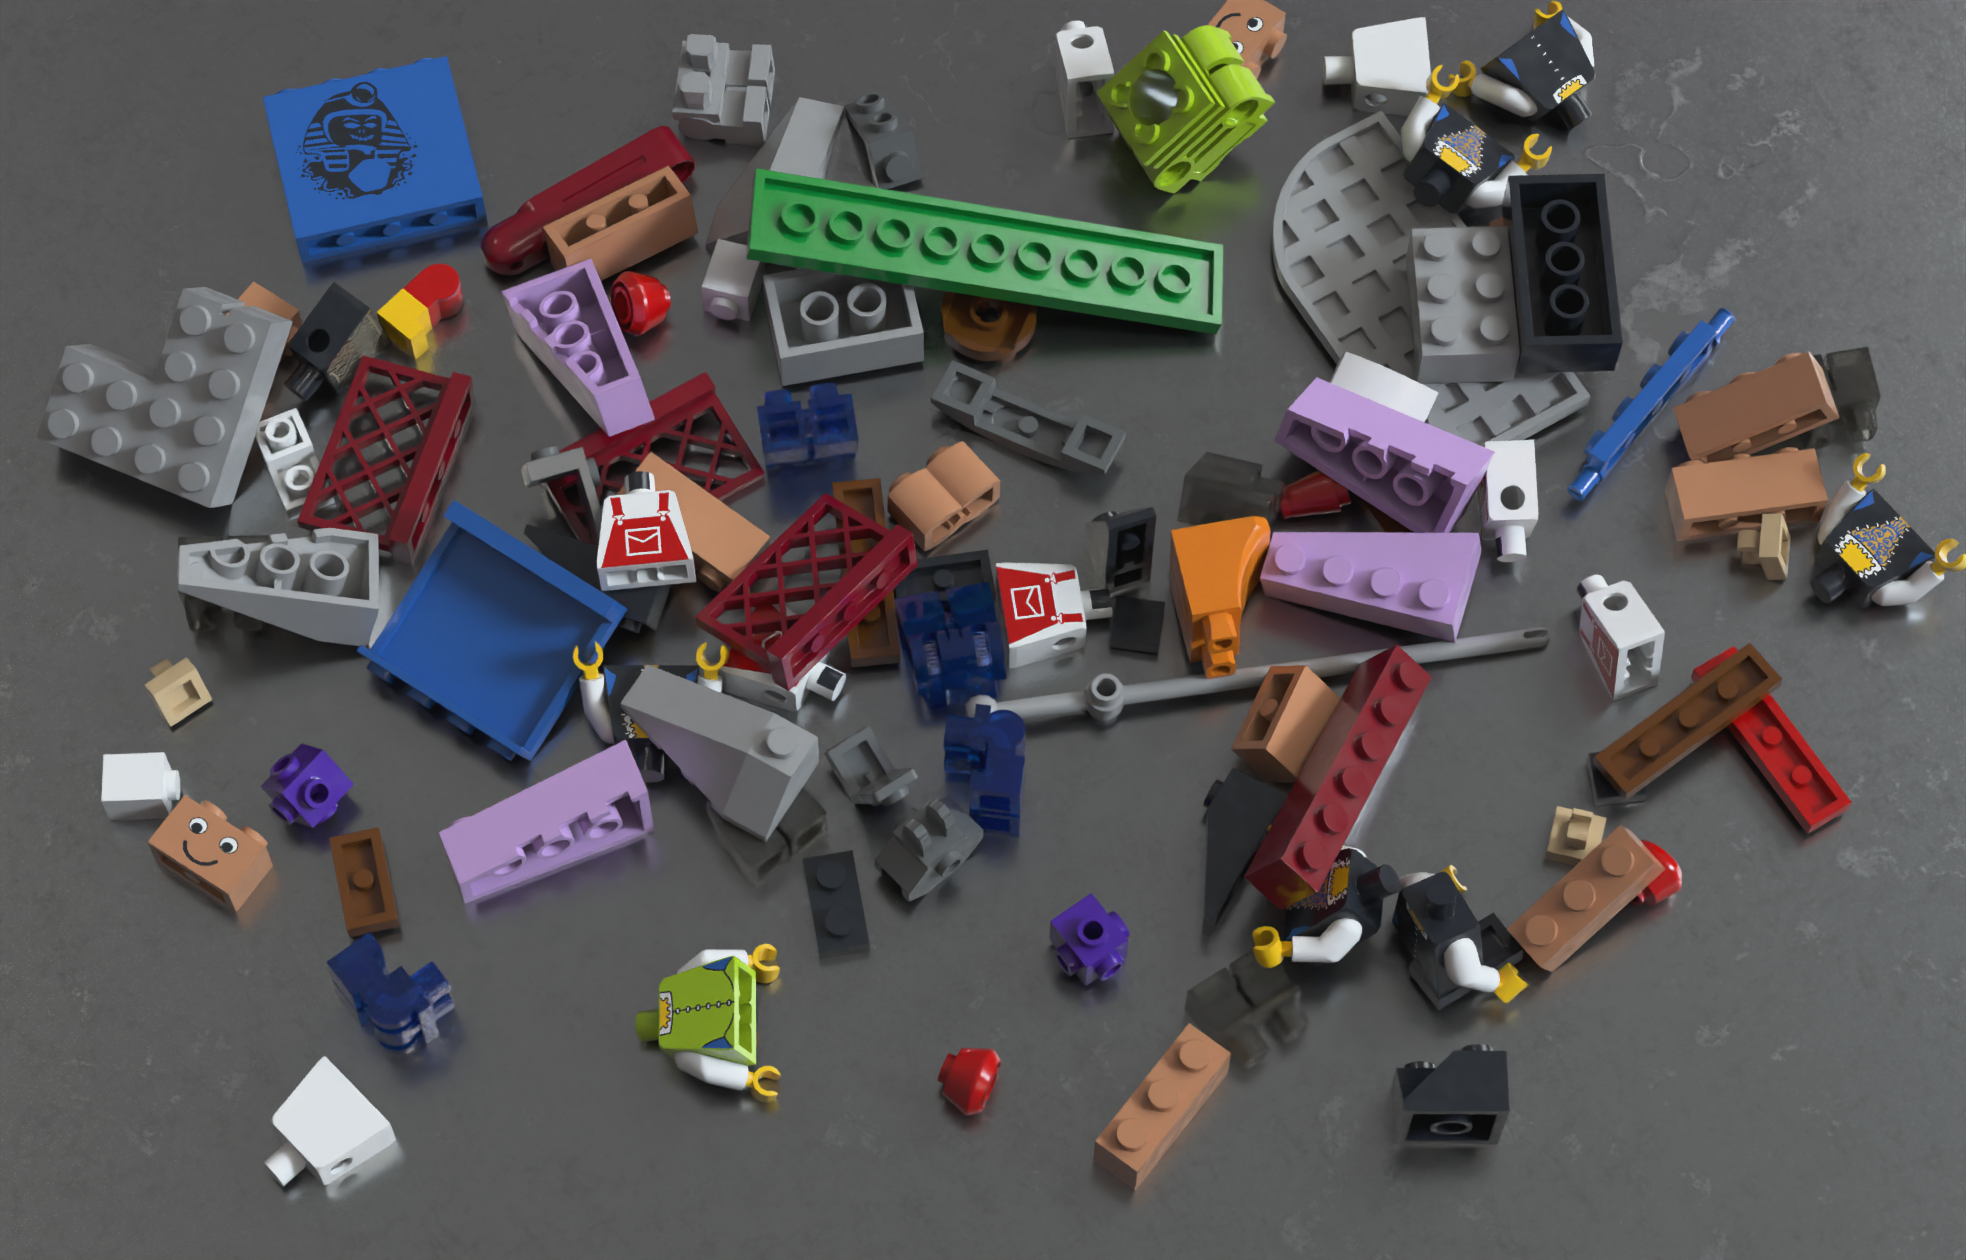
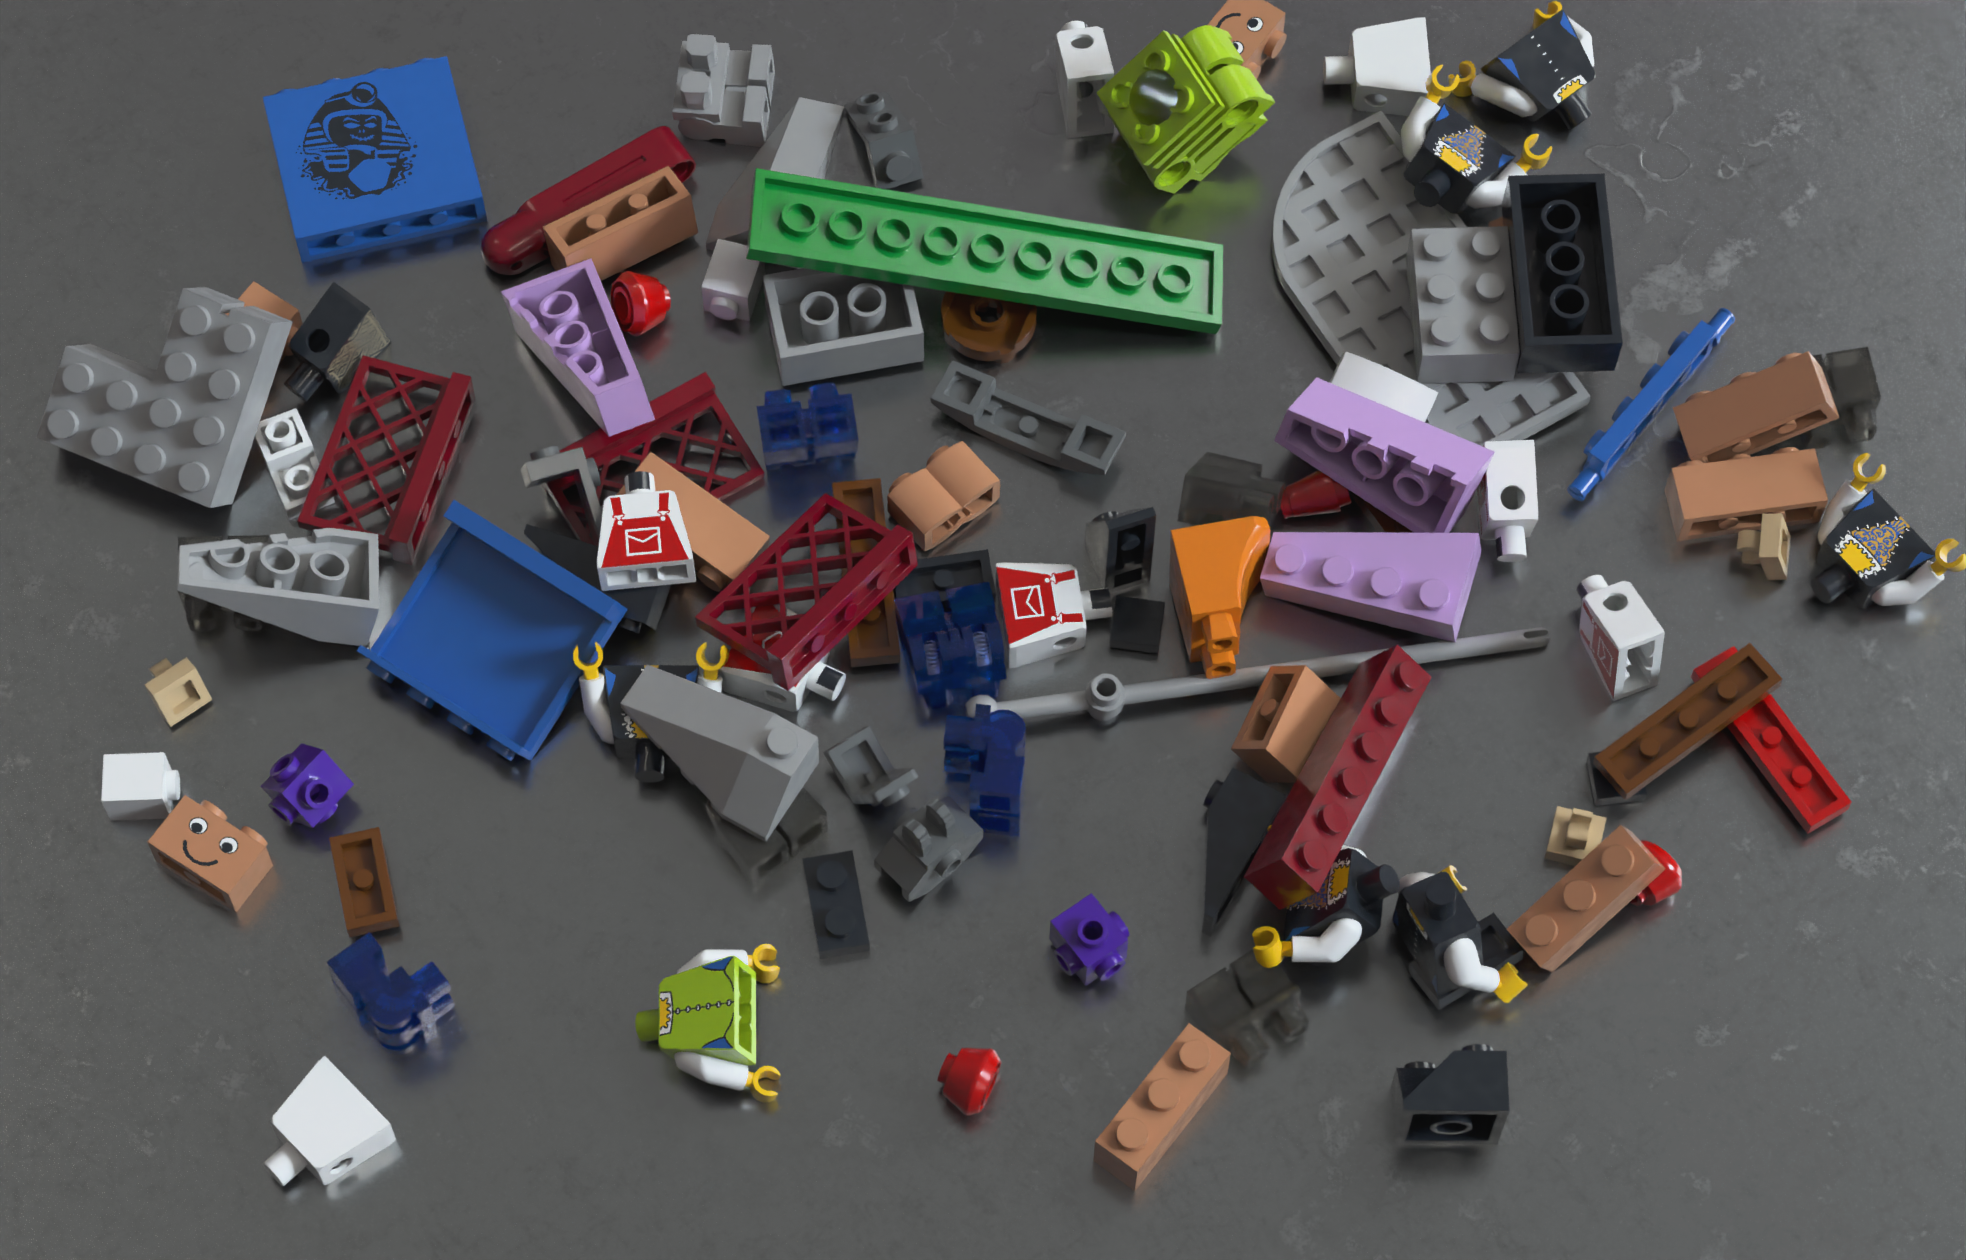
leg [376,263,464,361] -> none
lavender wedge [439,740,654,903] -> none

